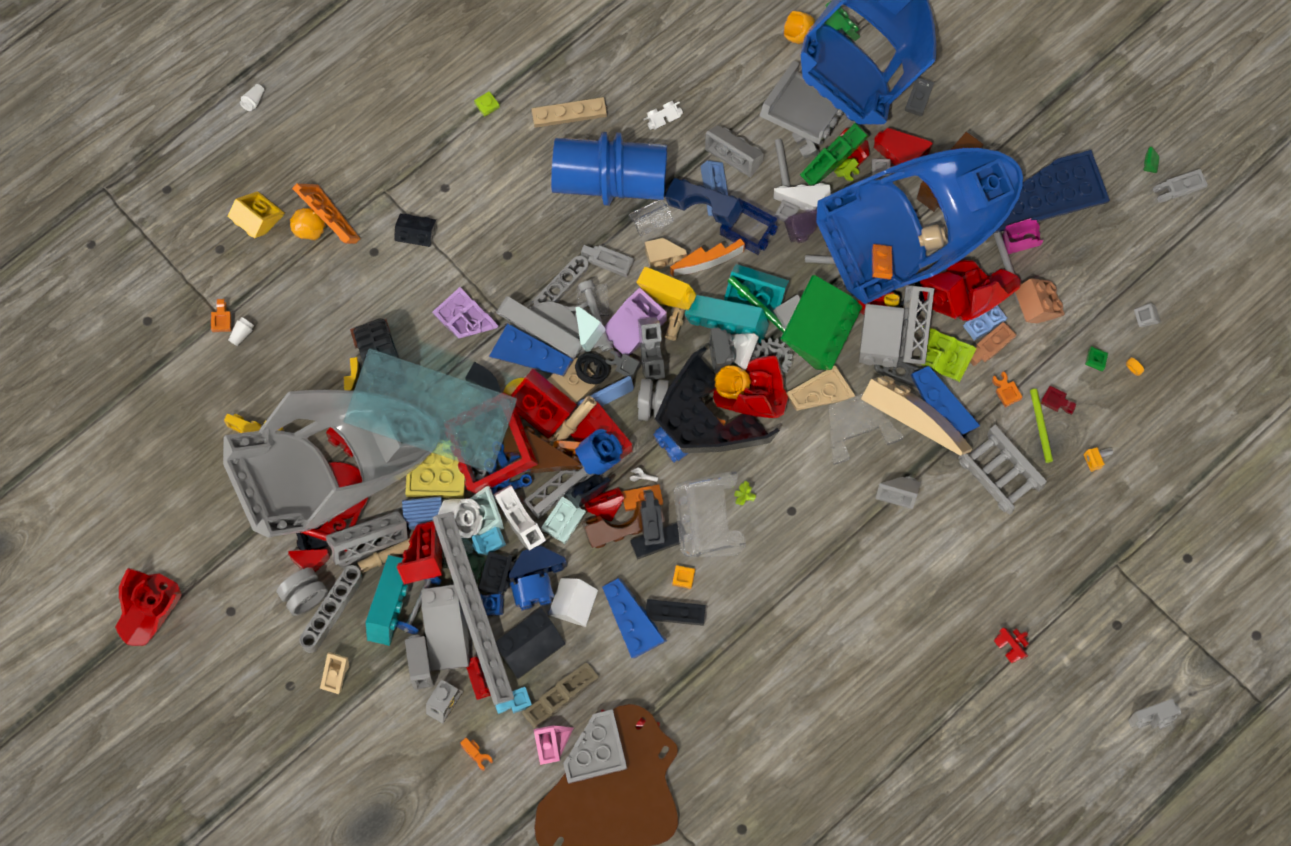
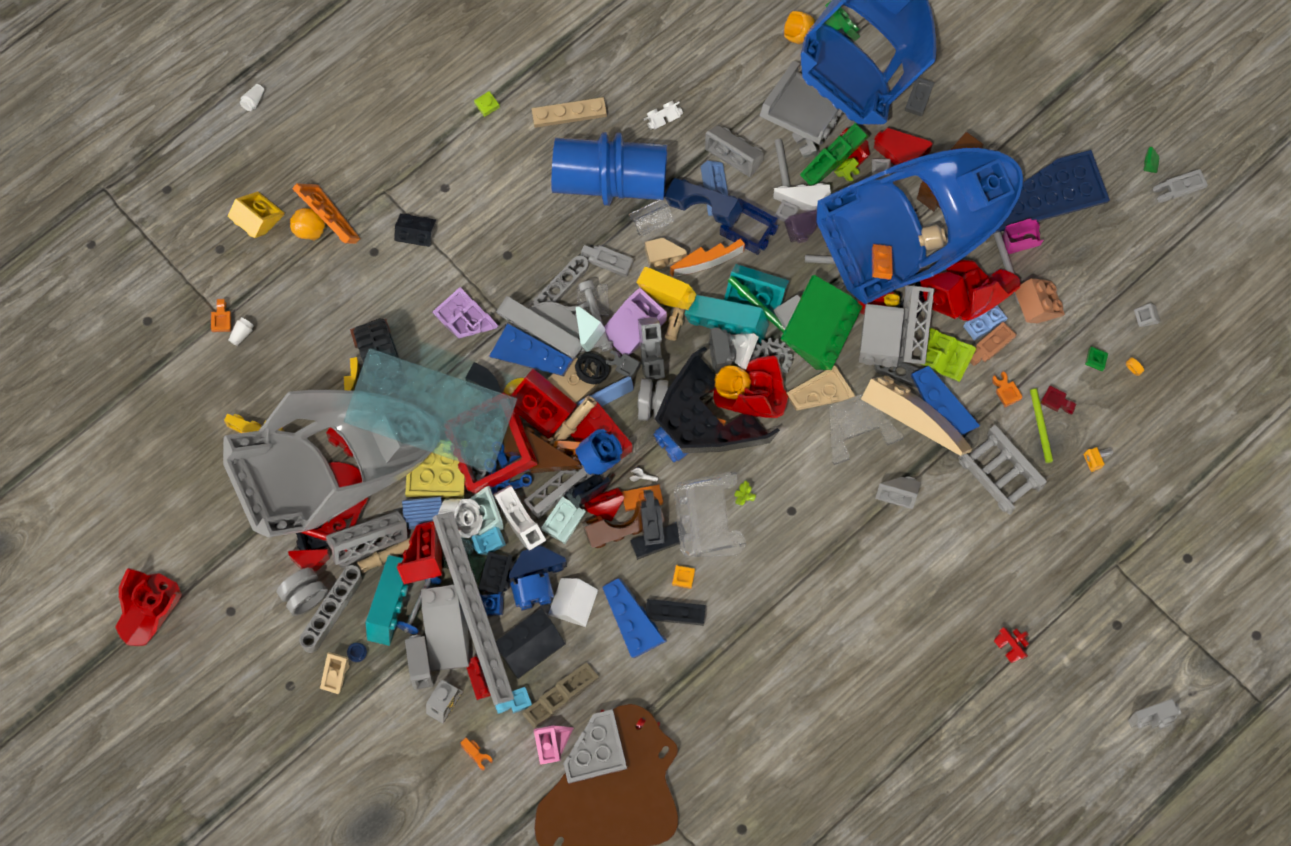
none -> dark blue plate [347,643,367,662]

